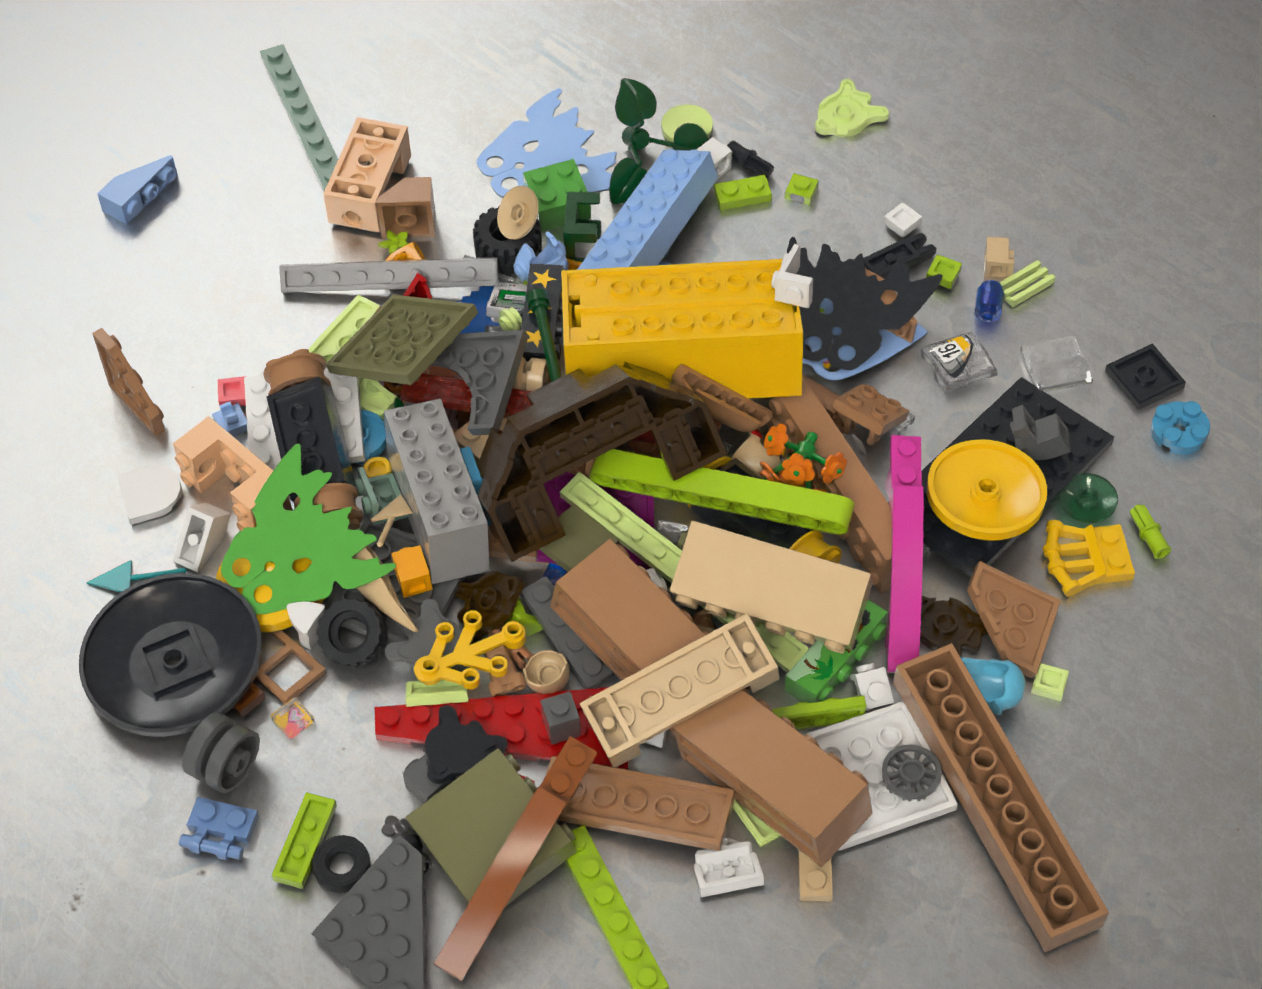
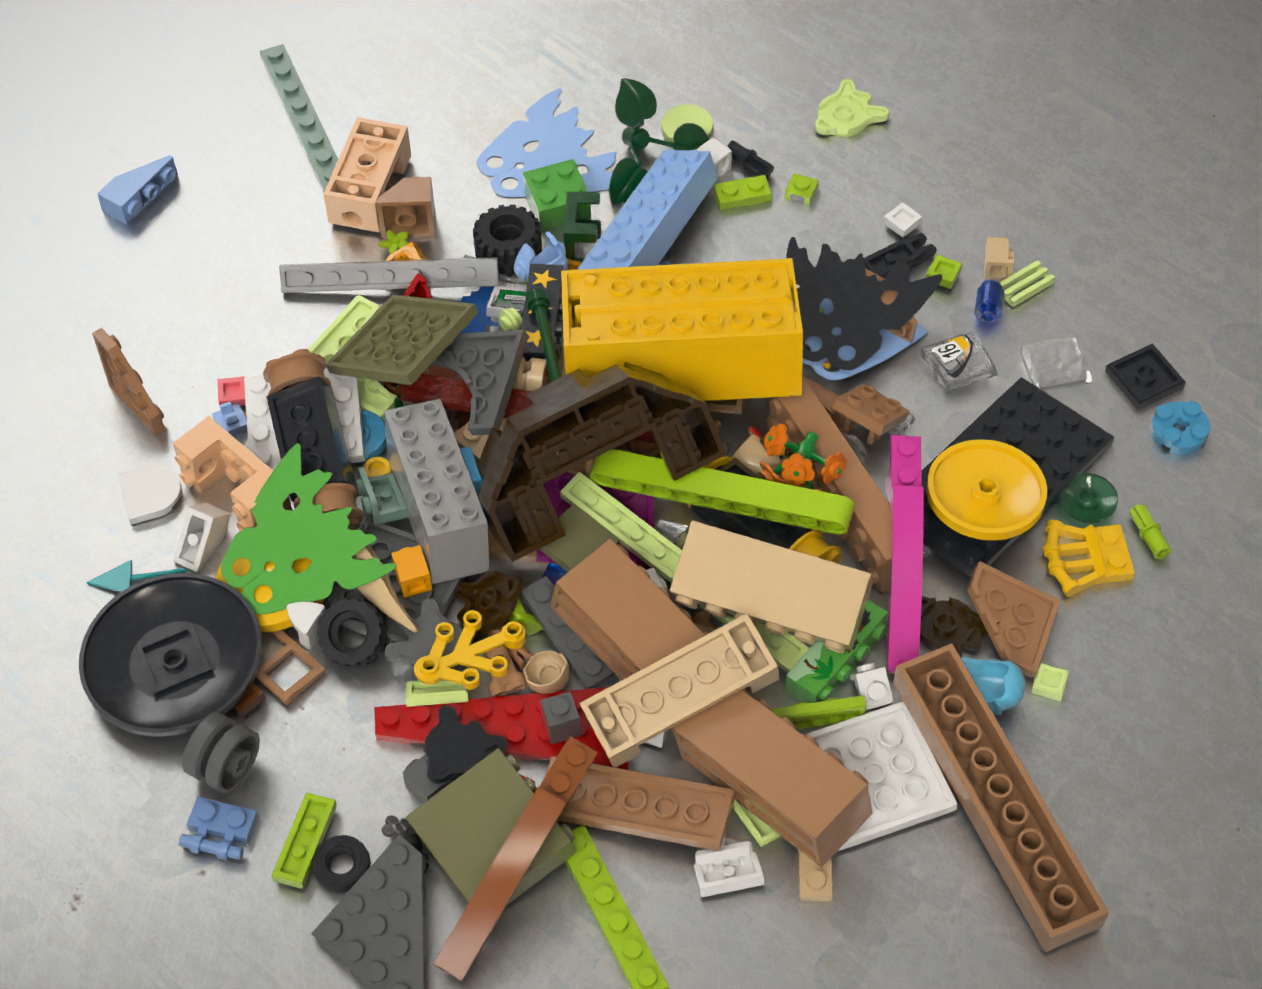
clear tile [271,697,315,740] -> none
tan piece [370,494,413,547] -> none
tan dish [497,186,539,240] -> none
medium nougat brick [672,364,773,432] -> none
white bracket [772,244,813,308] -> none
dark grey wheel [882,745,942,802] -> none
dark grey brick [1010,405,1071,460] -> none

